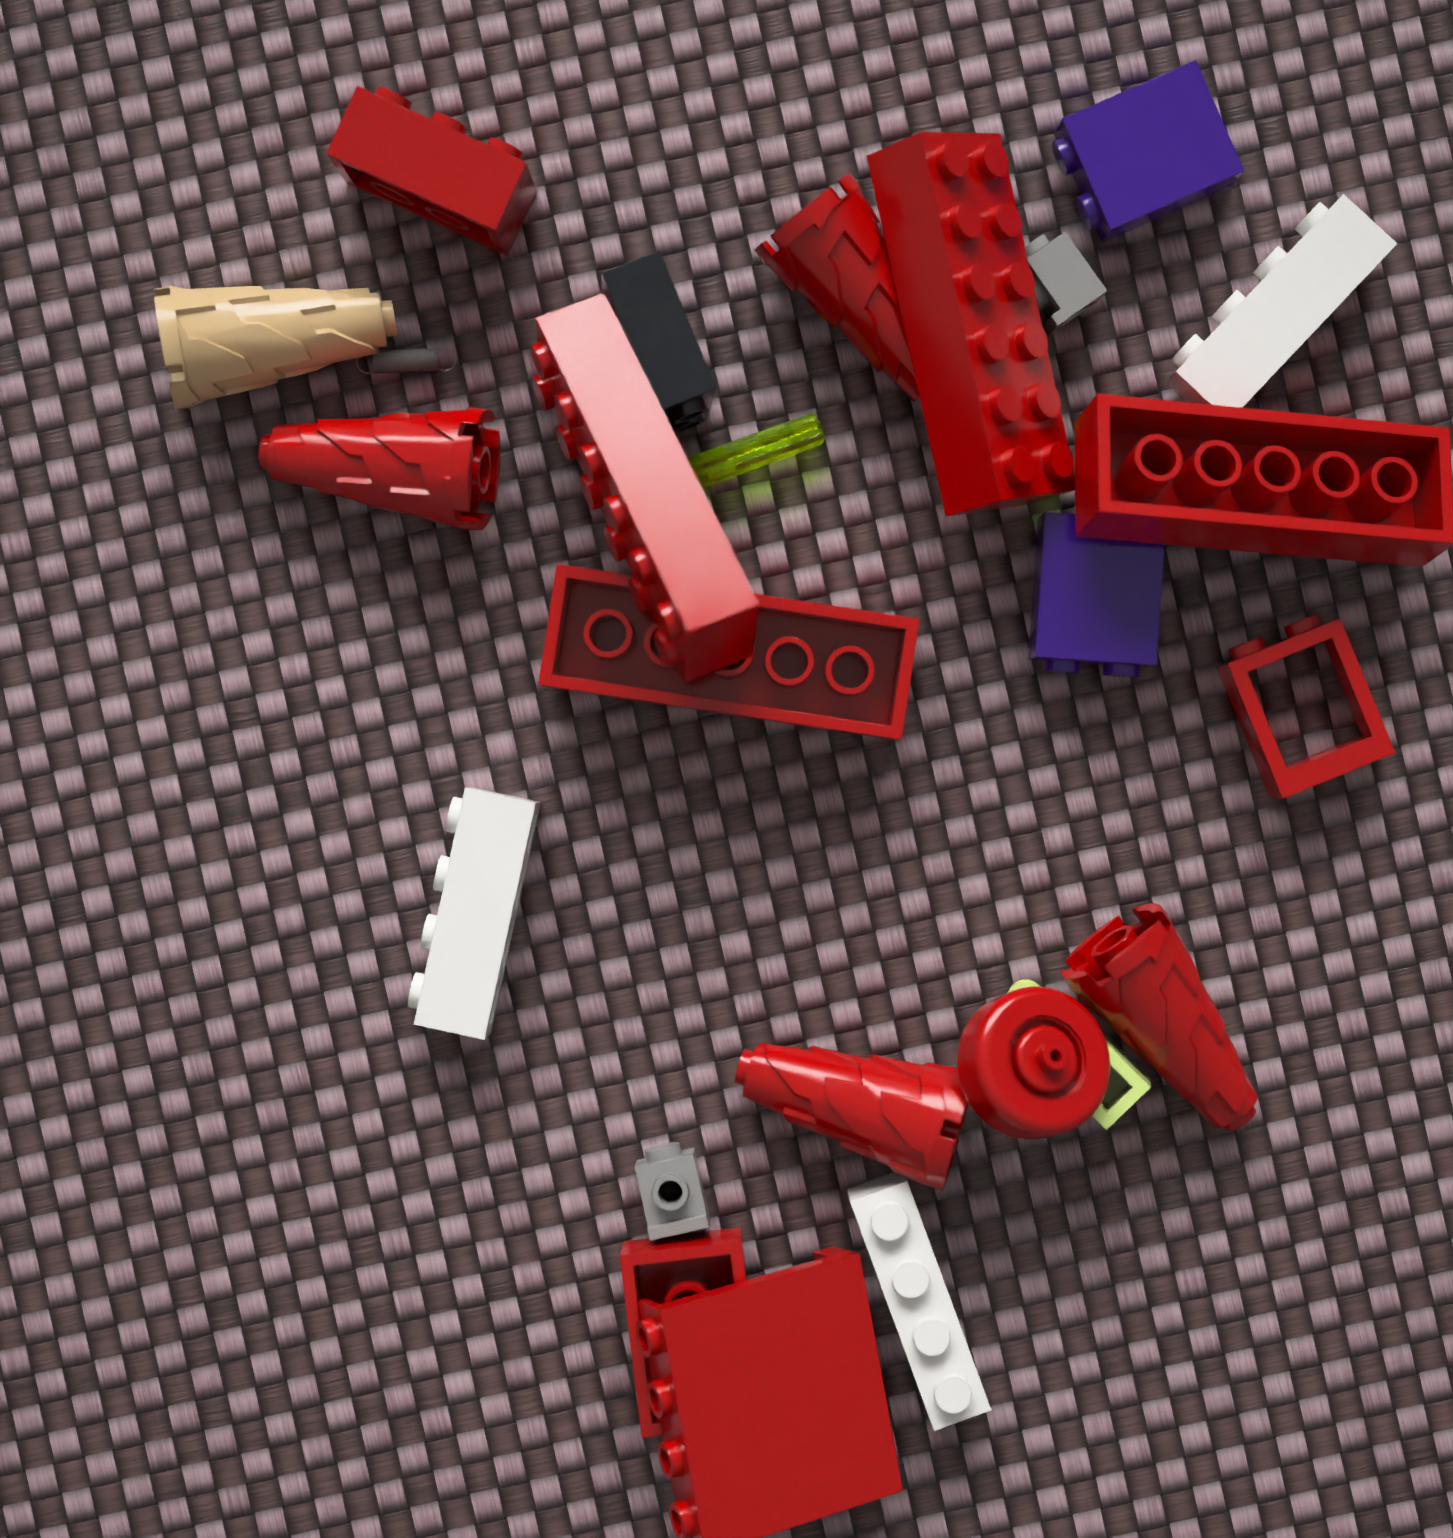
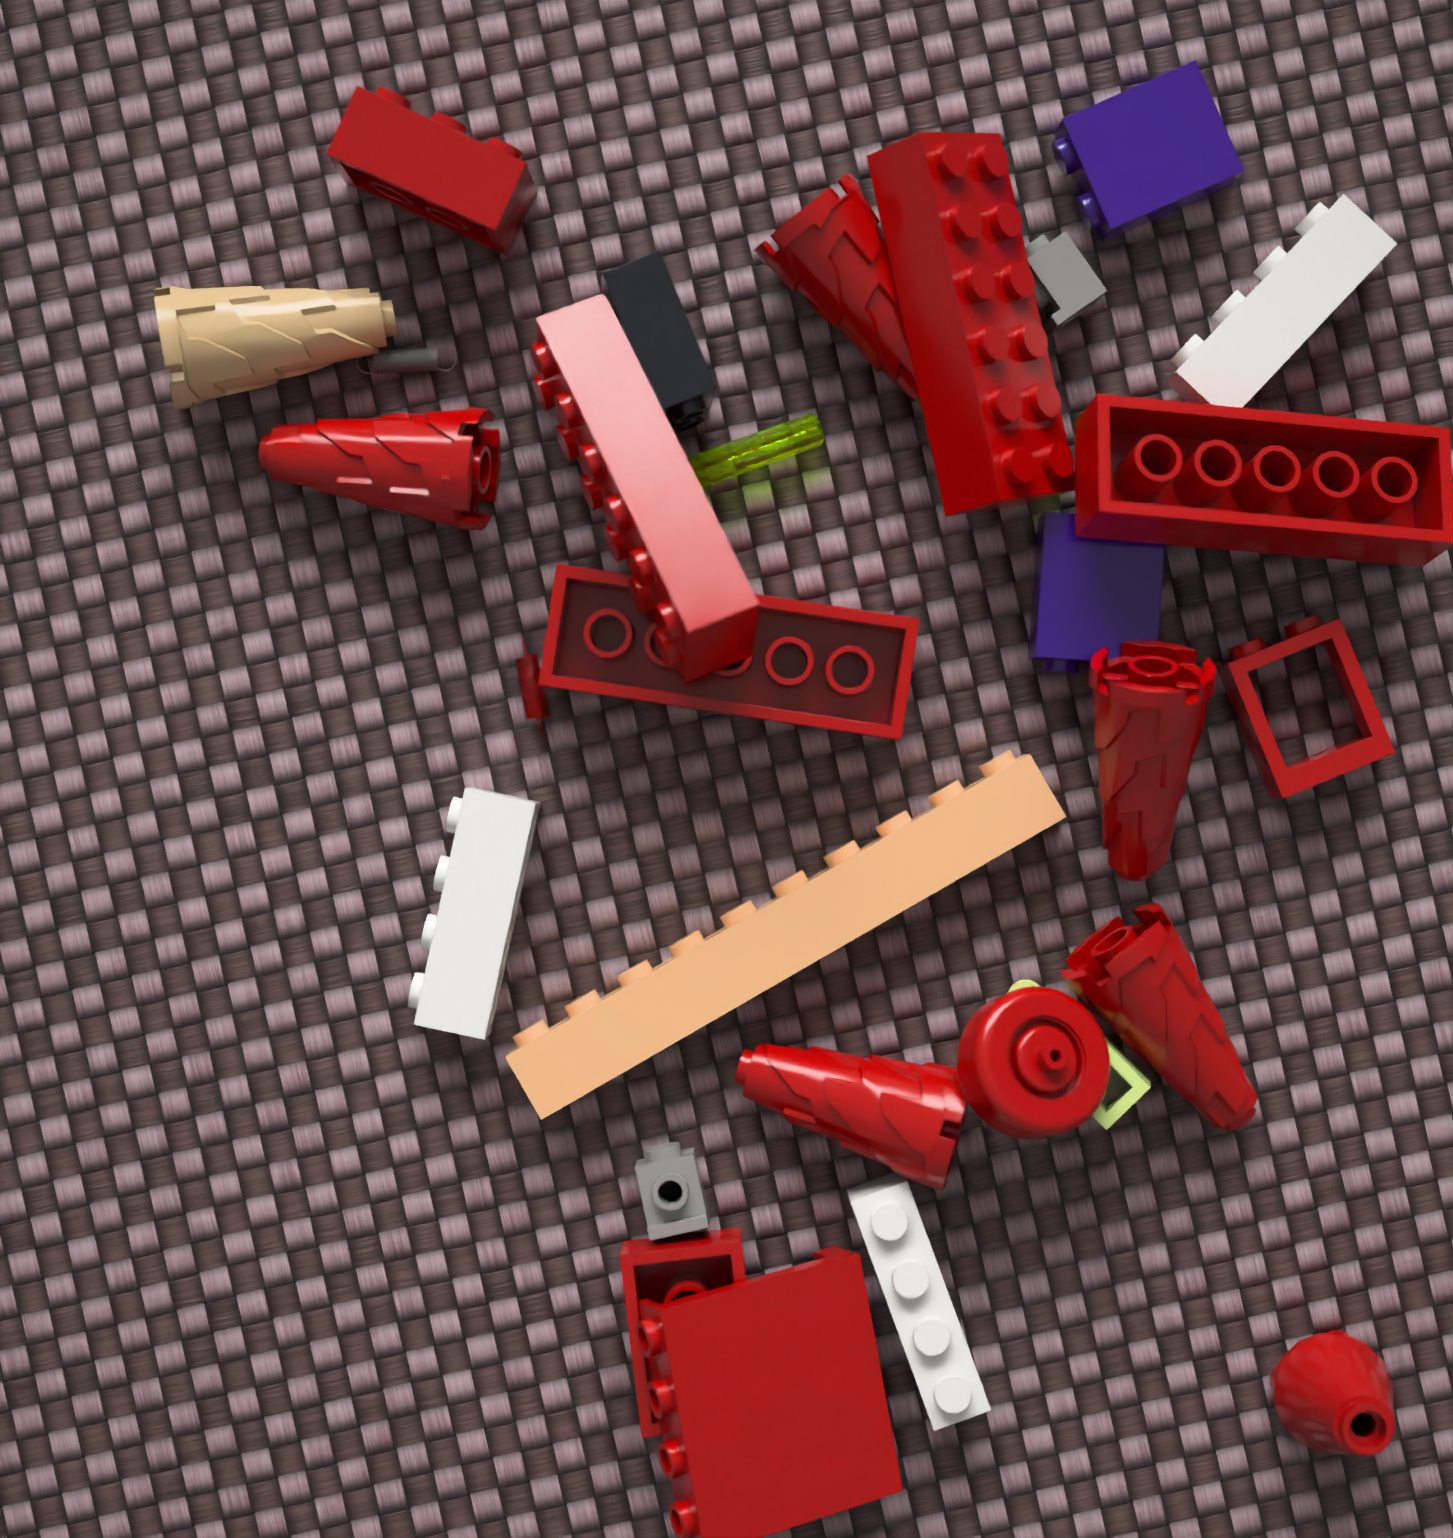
none -> light nougat brick [505,750,1066,1120]
none -> red piece [515,638,549,736]
none -> red cone [1088,640,1216,881]
none -> red cone [1270,1330,1395,1456]

